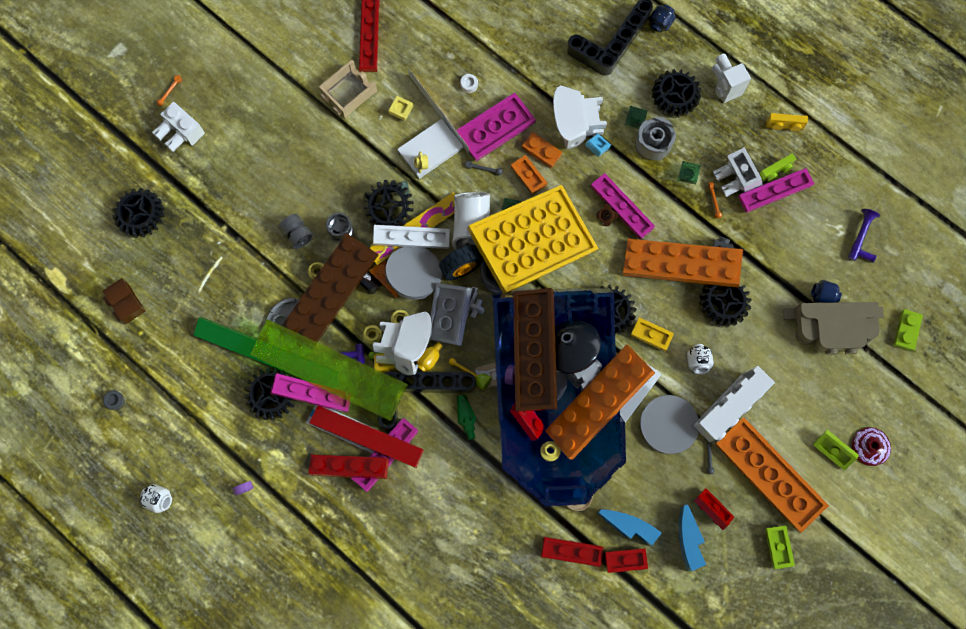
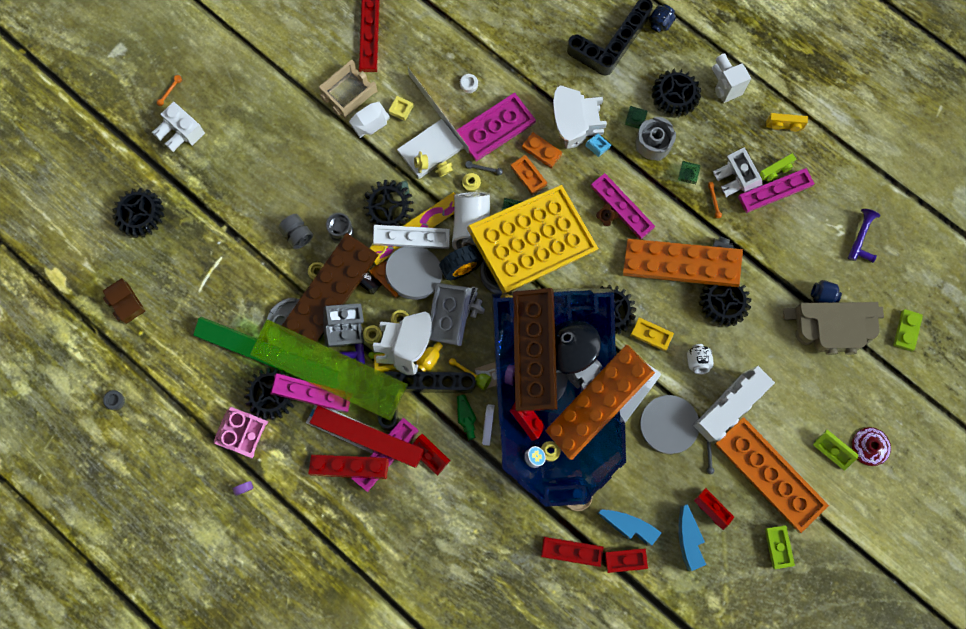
white head [140,484,172,513] -> none
none -> bright pink slope [214,407,268,458]
none -> dark grey slope [323,304,364,348]
none -> white slope [349,102,390,138]
none -> red plate [412,434,451,476]
none -> light yellow plate [435,161,453,177]
none -> light yellow plate [462,173,481,191]
none -> white tile [482,404,495,446]
none -> tile [525,446,546,468]

